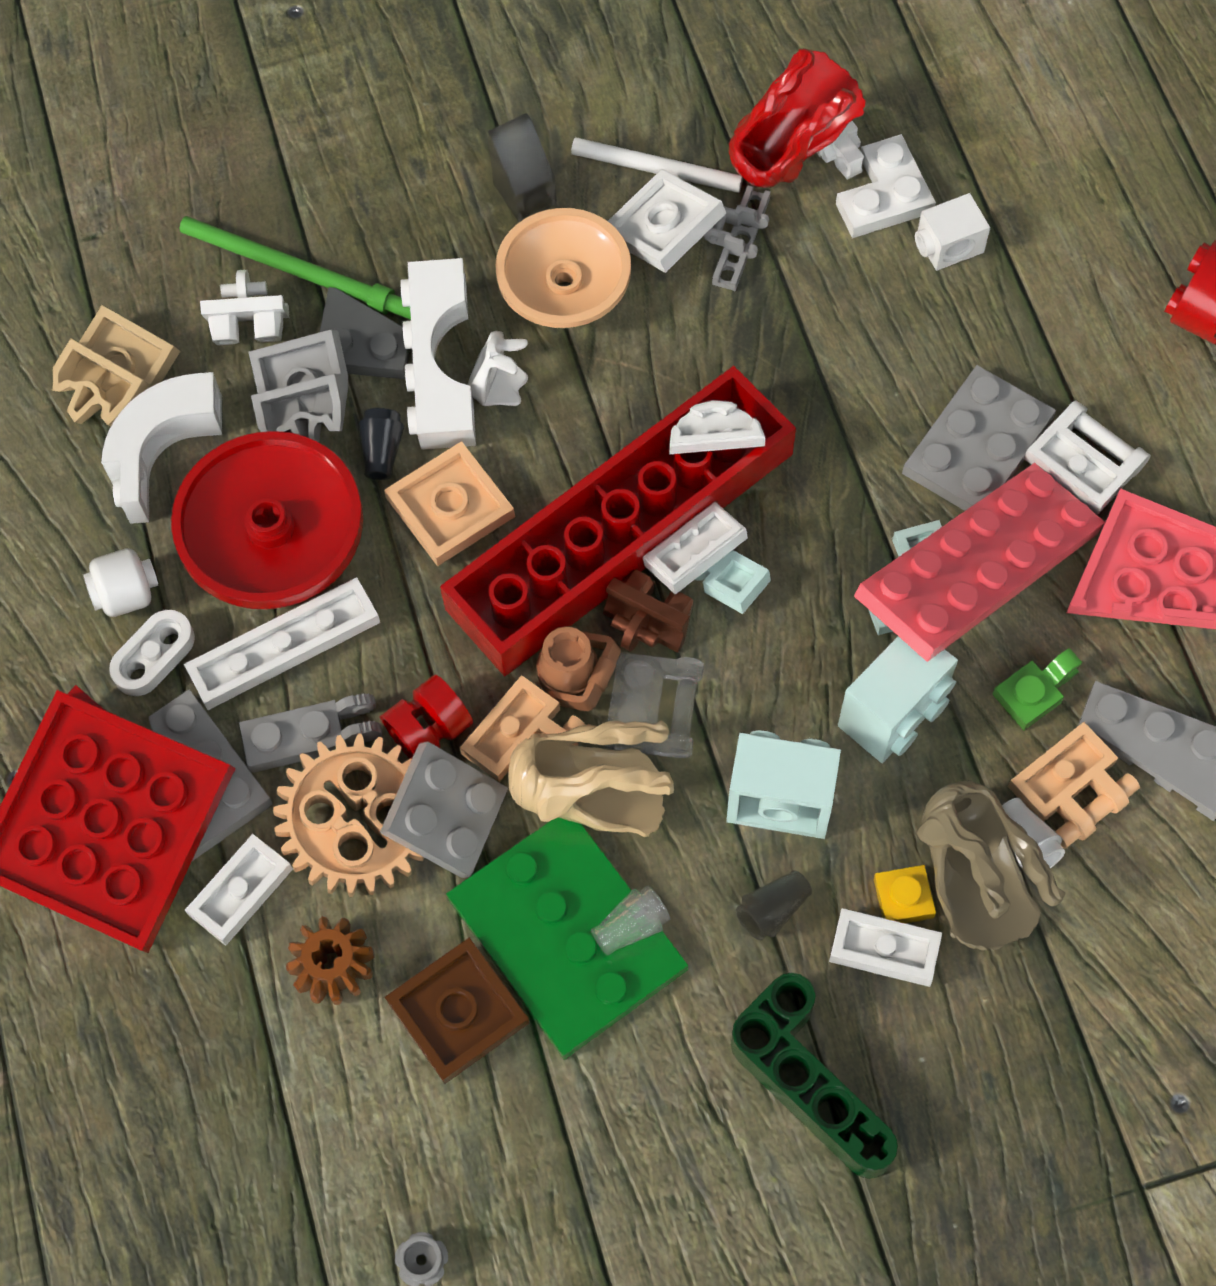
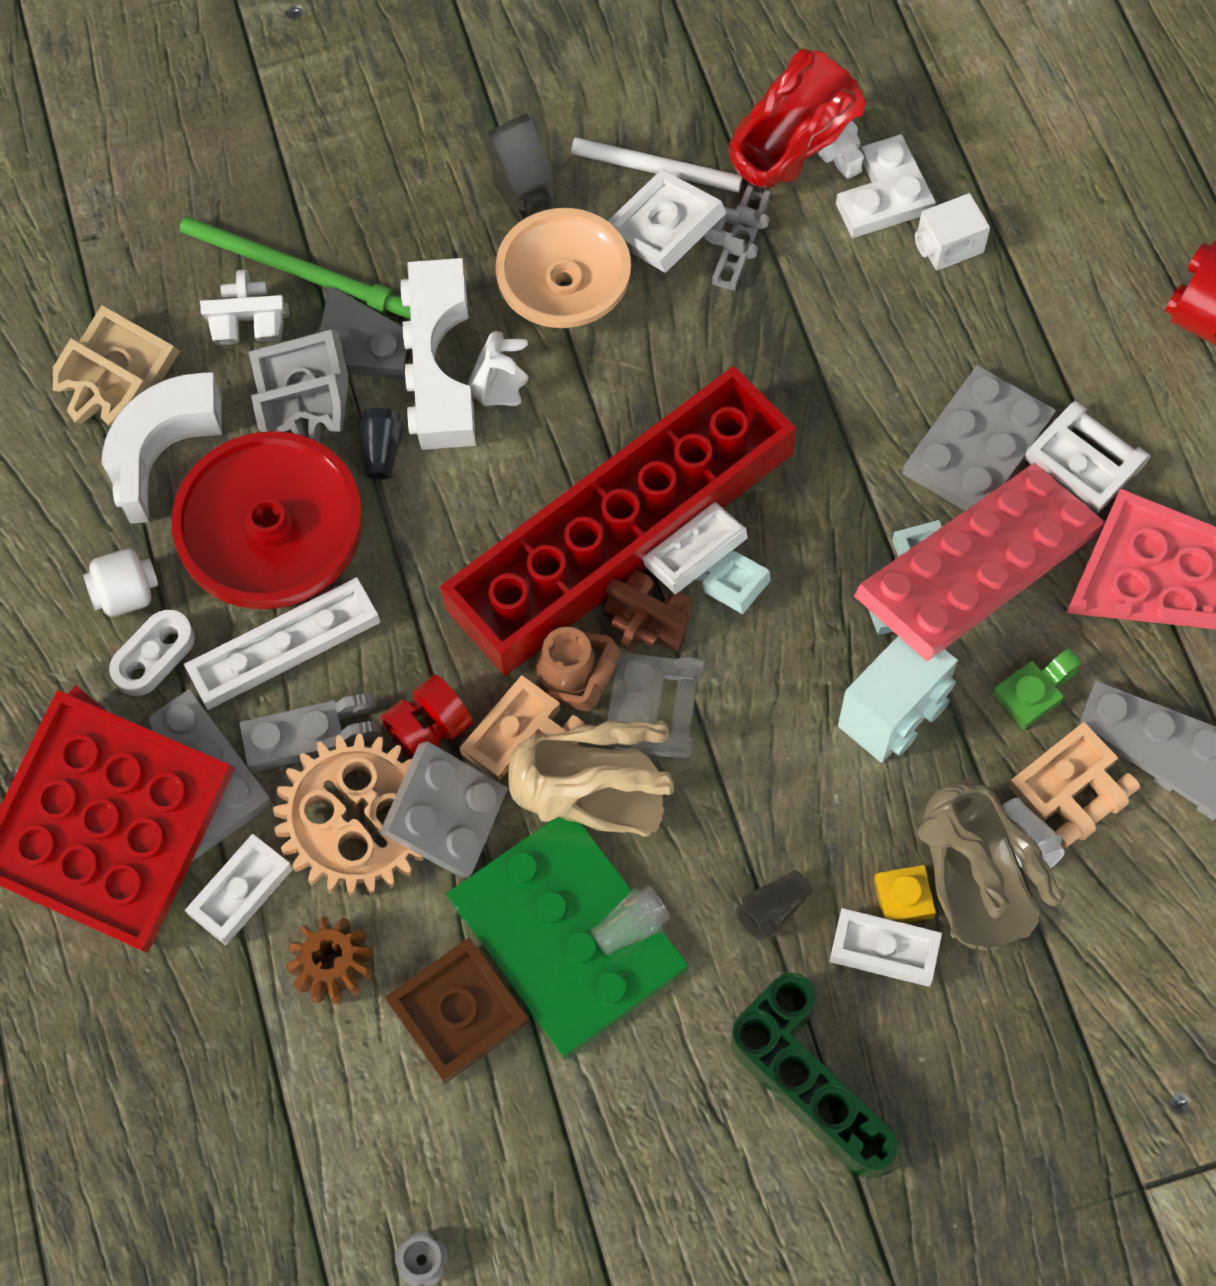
light nougat plate [384,441,515,566] -> none
white plate [669,400,765,454] -> none
light aqua brick [726,730,841,839] -> none

